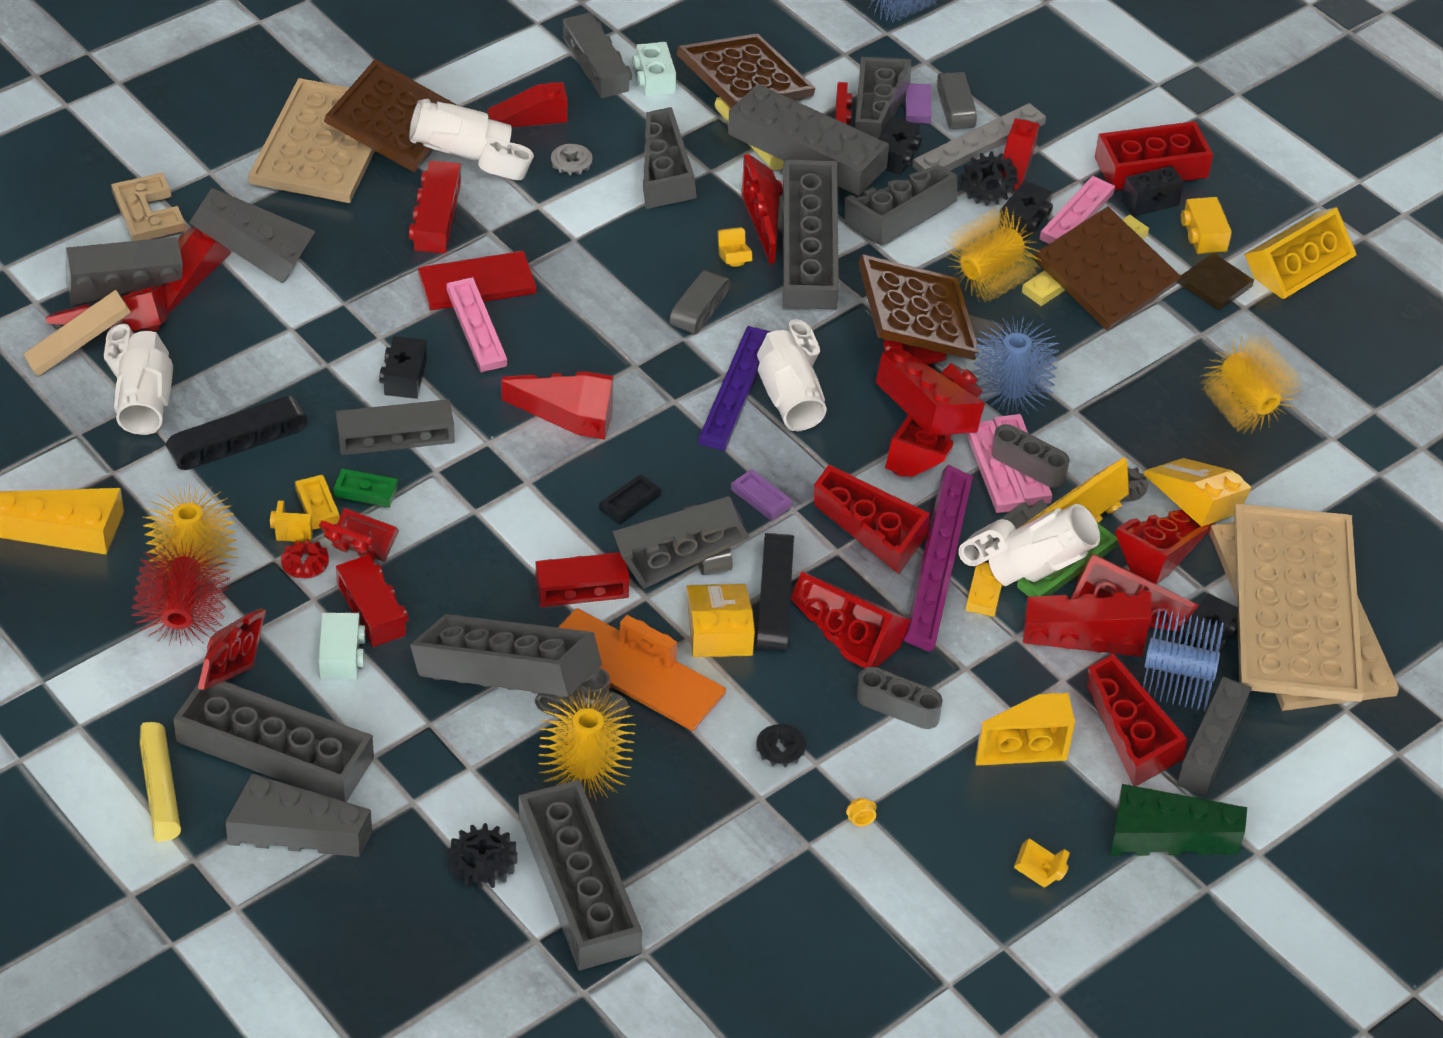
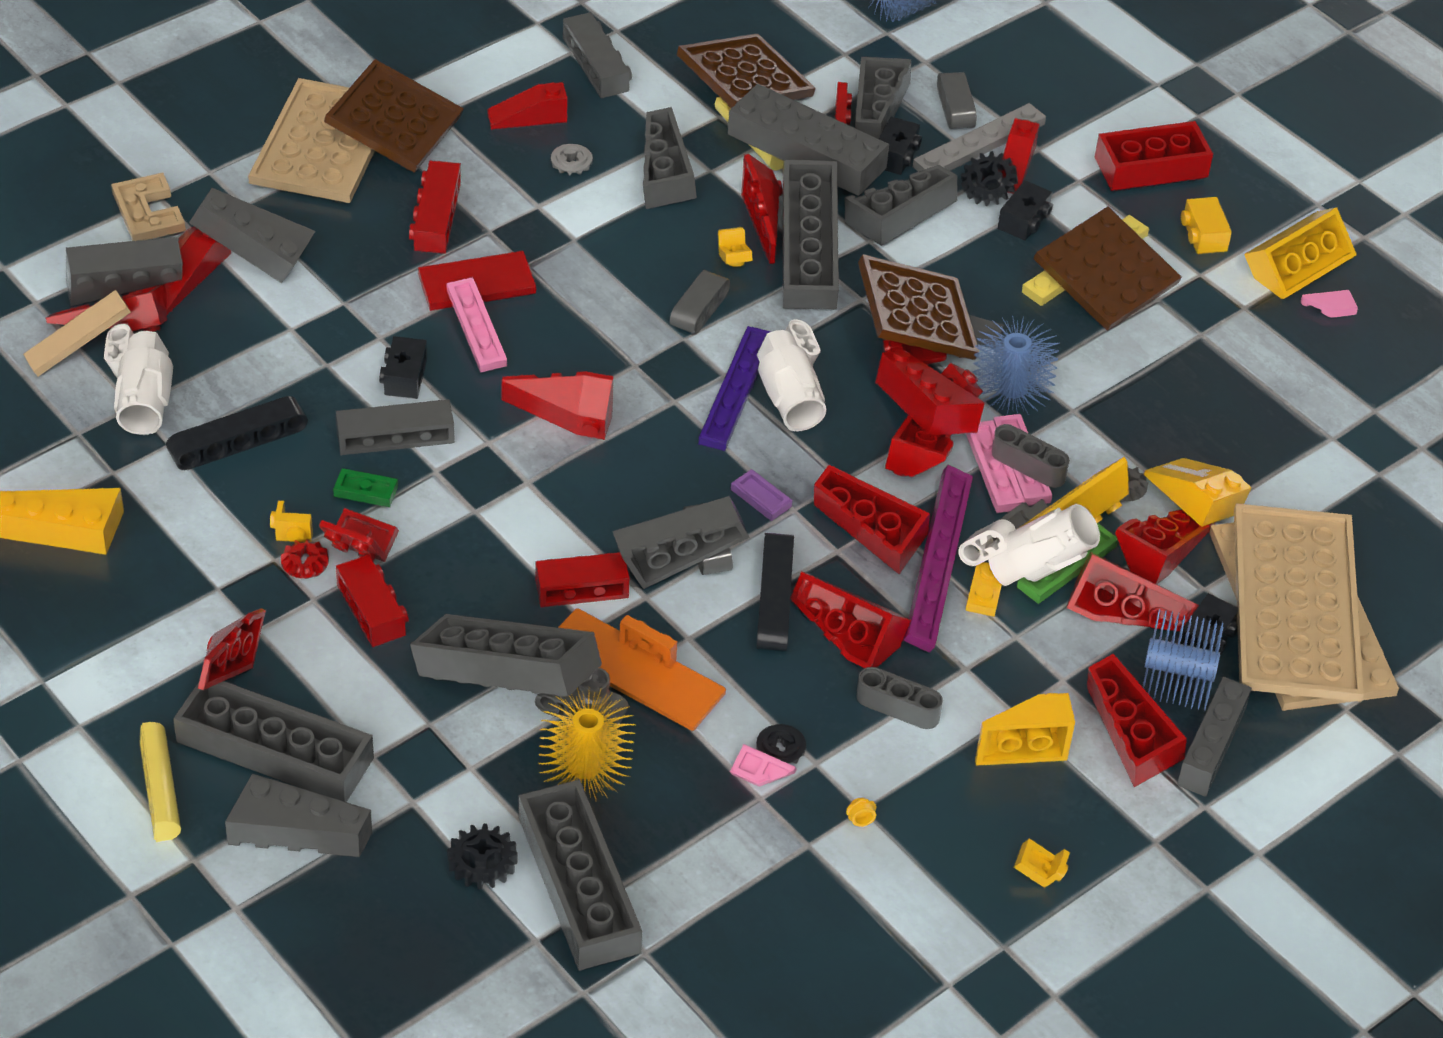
red piece [131,538,230,646] -> none
yellow piece [143,484,239,586] -> none
yellow plate [295,474,340,530] -> none
light aqua brick [319,613,365,680] -> none
white piece [409,99,534,180] -> none
black tile [599,474,661,525] -> none
light aqua brick [632,42,676,96] -> none
yellow slope [686,584,755,657] -> none
medium lavender tile [905,83,931,124] -> none
yellow piece [945,205,1041,302] -> none
red wedge [1023,591,1152,657] -> none
bright pink plate [1040,176,1115,244] -> none
dark green wedge [1110,784,1248,856] -> none
black brick [1121,166,1184,217] -> none
dark brown tile [1178,253,1254,311] -> none
yellow piece [1200,332,1303,434] -> none
none -> bright pink tile [730,744,797,787]
none -> bright pink tile [1301,290,1358,318]

